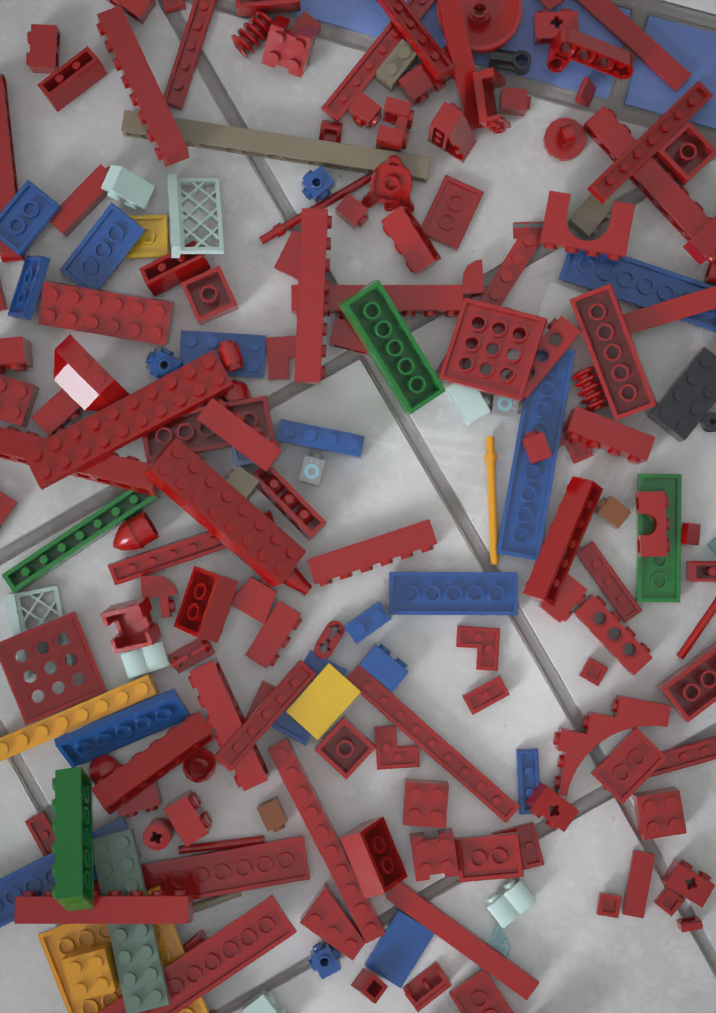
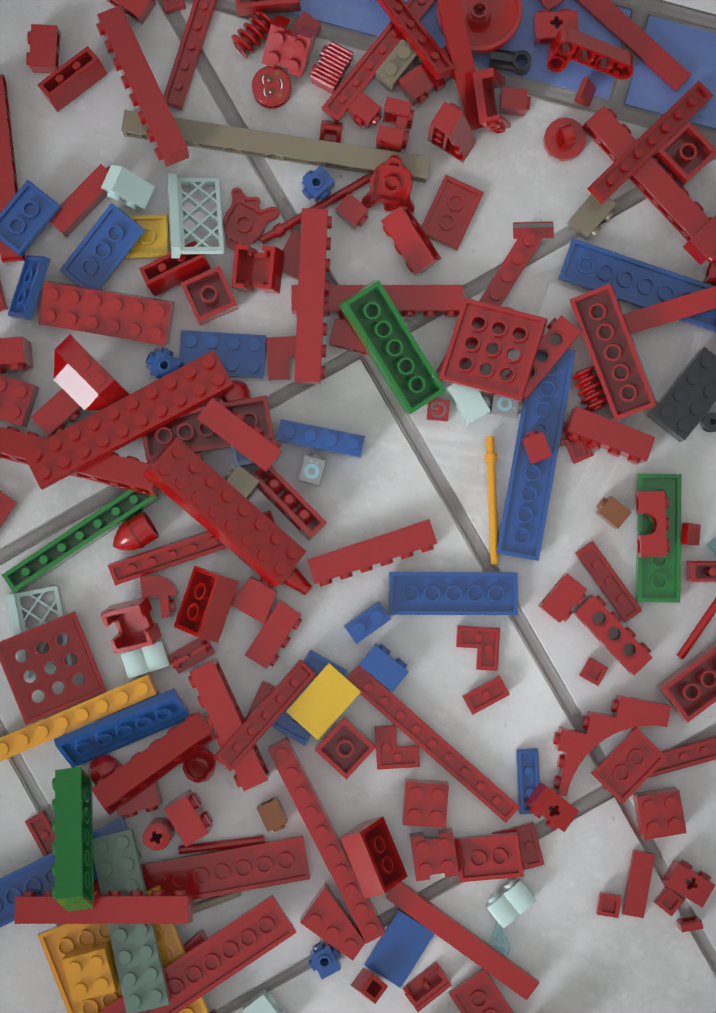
red brick [217,339,244,373] -> none
red beam [314,620,344,659] -> none
red brick [462,259,484,298] -> none
red brick [523,476,603,607] -> none
red arch [540,190,636,261] -> none
none -> red tile [223,188,280,250]
none -> red piece [231,245,284,294]
none -> red head [252,66,292,109]
none -> red brick [309,41,353,94]
none -> red tile [426,399,450,422]

